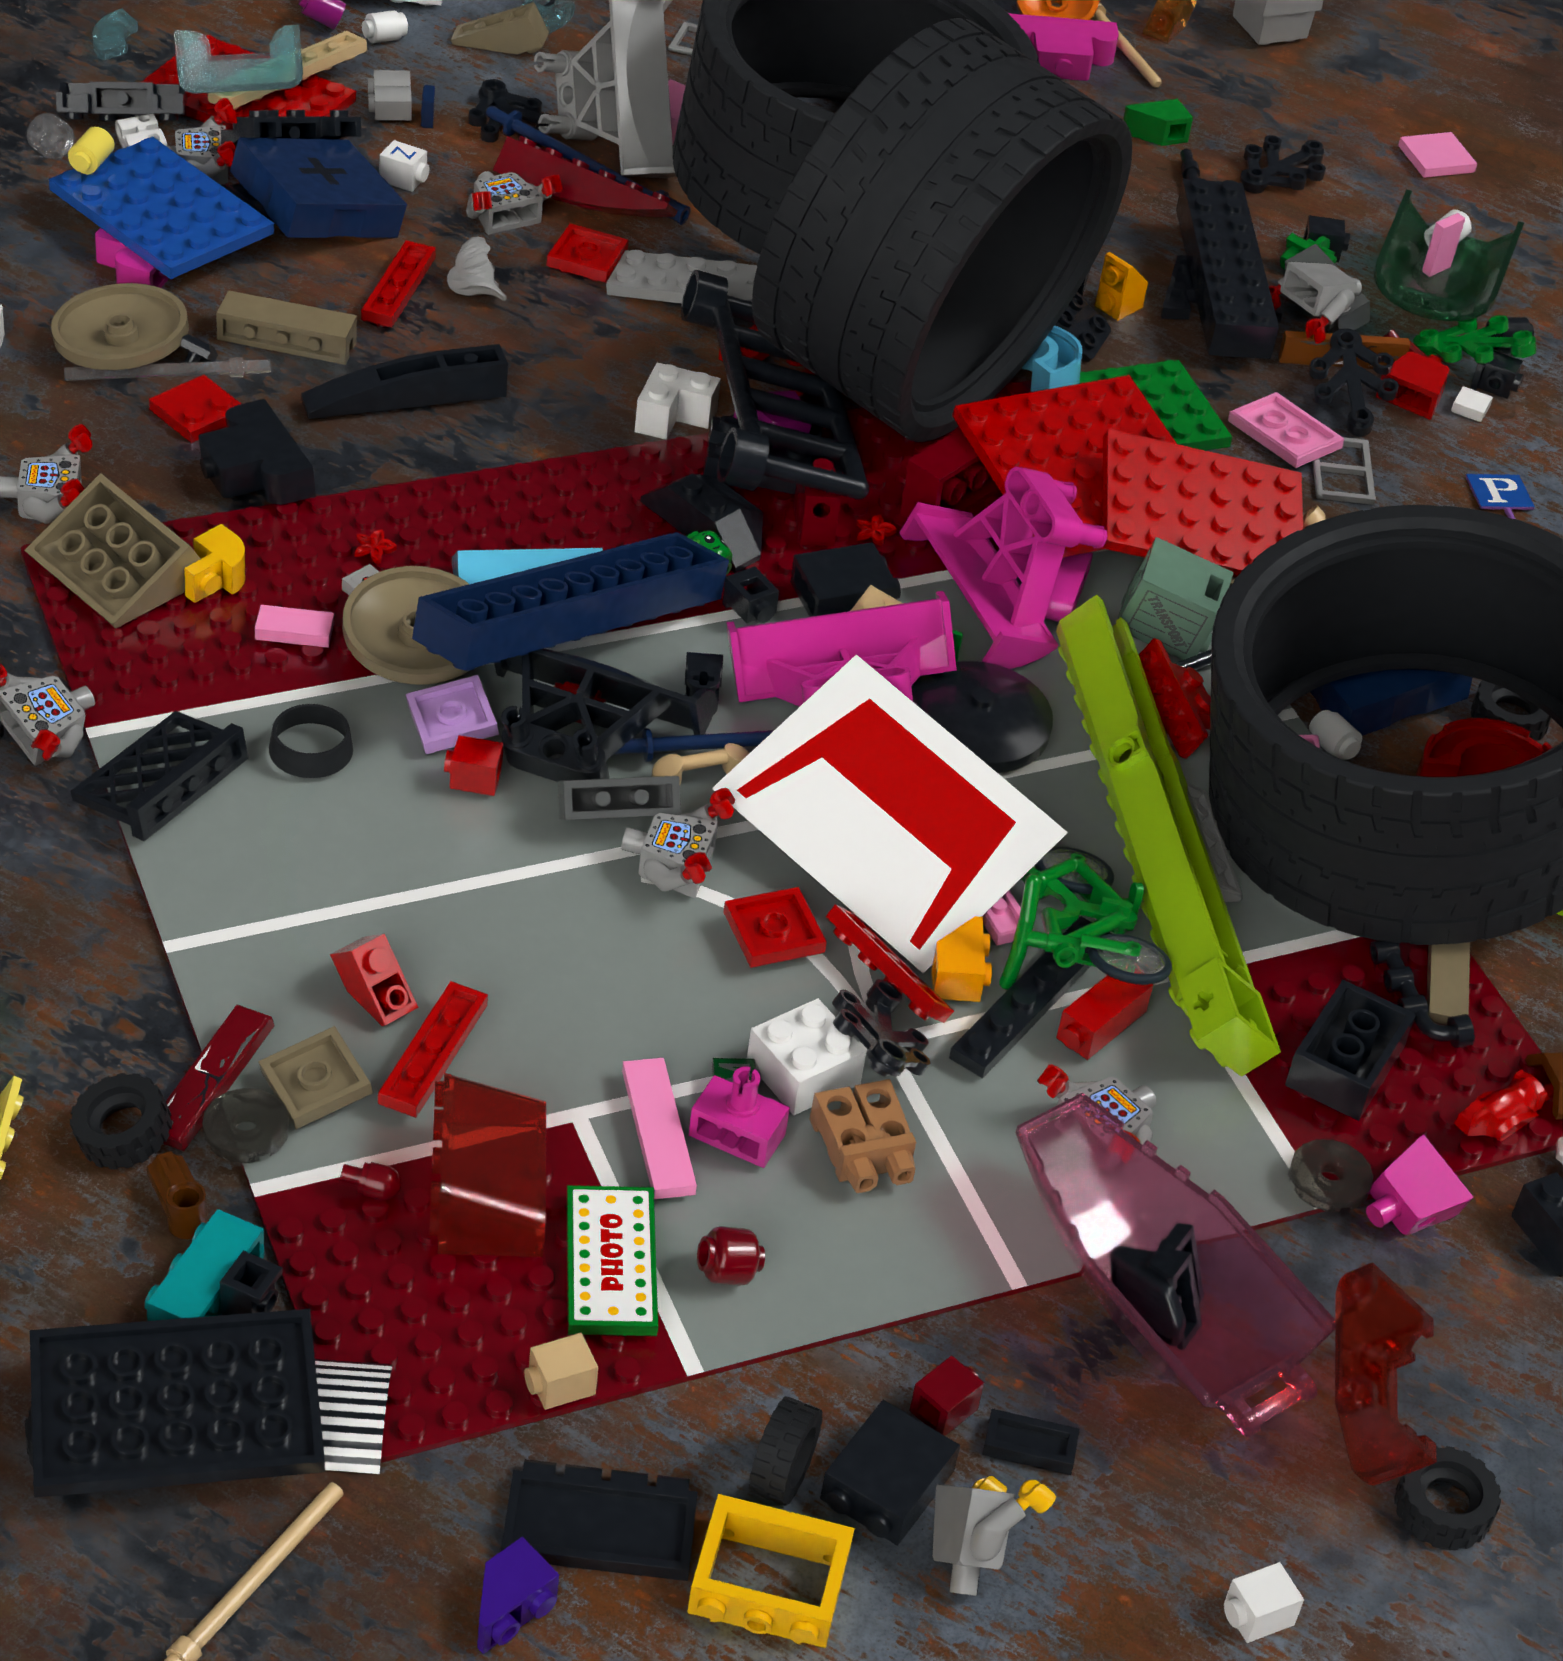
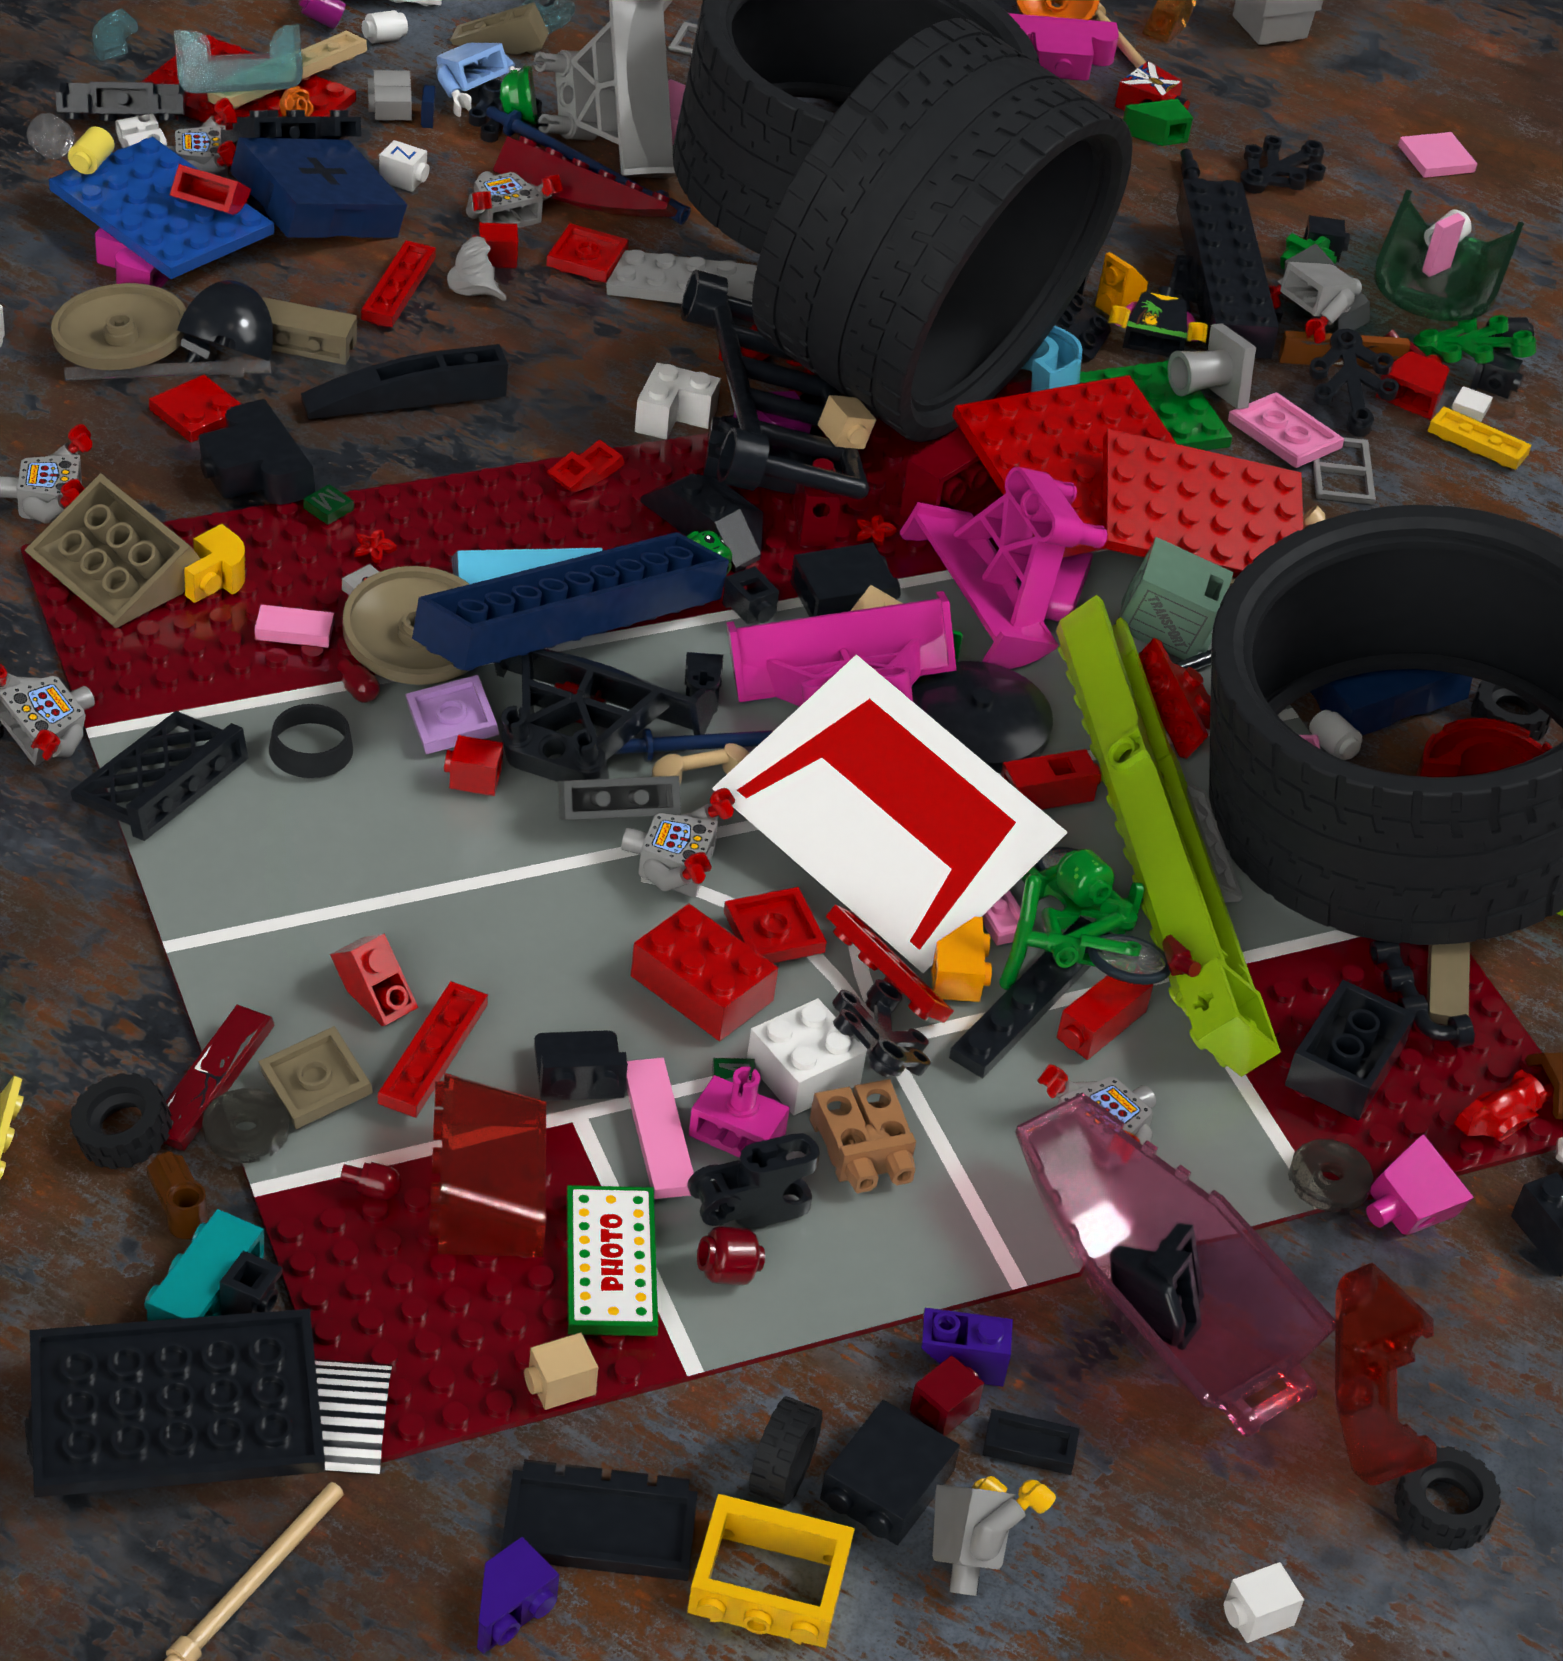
blue piece [1465,474,1535,519] -> none
none -> red brick [170,164,251,215]
none -> black brick [177,280,273,361]
none -> orange plate [280,86,314,116]
none -> dark green tile [303,484,354,525]
none -> dark red cylinder [337,658,380,703]
none -> light blue torso [436,43,521,117]
none -> red brick [472,222,518,269]
none -> green hat [500,66,538,125]
none -> black bracket [534,1030,628,1101]
none -> red slope [547,439,625,492]
none -> red brick [630,903,779,1042]
none -> black piece [687,1133,820,1228]
none -> tan brick [817,395,876,449]
none -> dark purple slope [921,1308,1013,1387]
none -> red brick [1000,749,1101,810]
none -> green head [1056,849,1115,908]
none -> torso [1108,286,1208,357]
none -> red torso [1115,61,1190,111]
none -> dark red bar [1162,934,1201,977]
none -> light grey plant [1168,323,1256,409]
none -> yellow plate [1428,406,1532,470]

